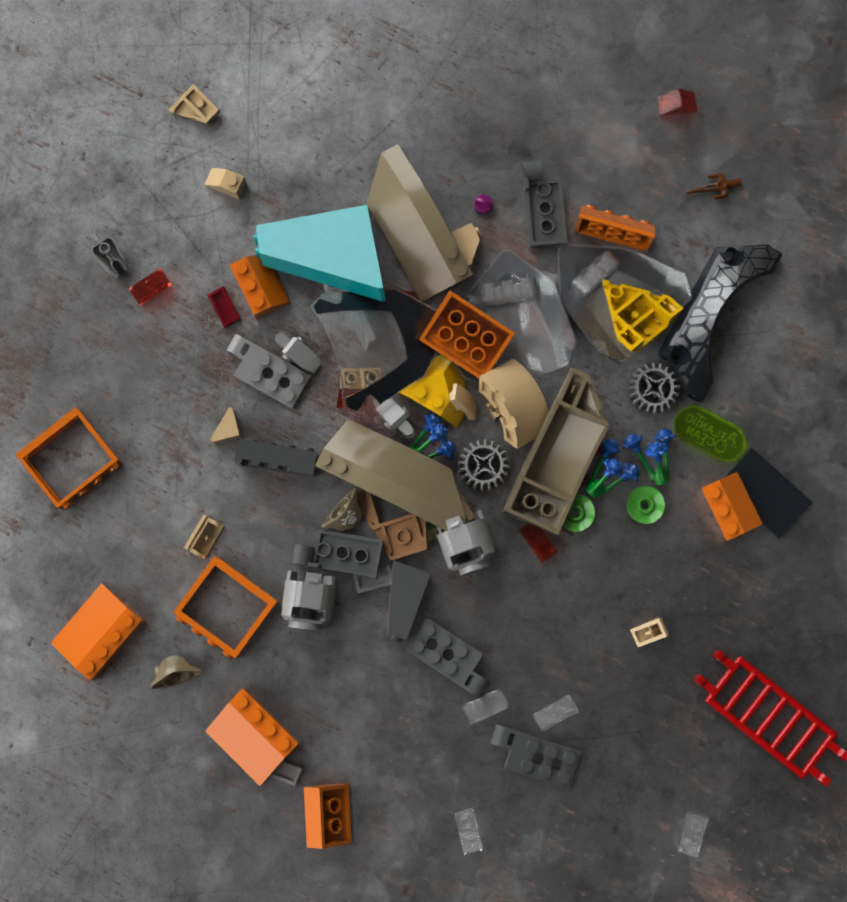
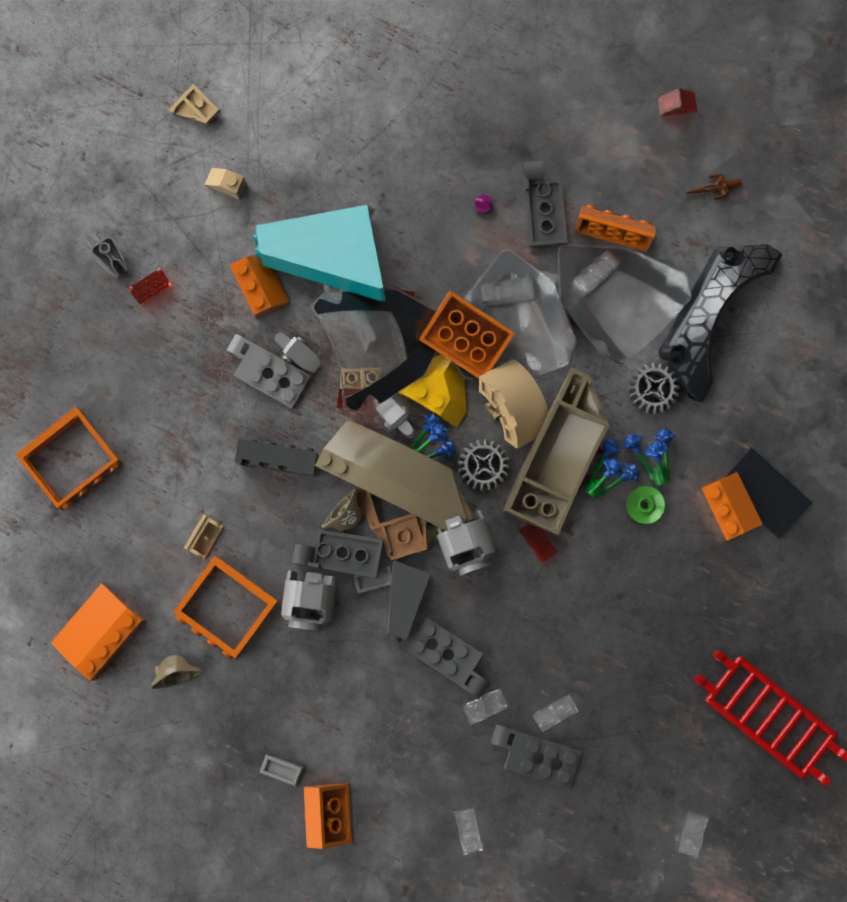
orange slope [205,688,301,786] -> none
dark red tile [207,286,241,328] -> none
tan slope [210,407,242,444] -> none
dark tan slope [366,144,473,302] -> none
tan slope [449,384,478,420] -> none
tan slope [451,223,481,269] -> none
bright green dish [562,494,595,532] -> none
yellow wedge [602,279,683,352] -> none
tan slope [630,617,669,647] -> none
clear neon green tile [673,405,747,462] -> none

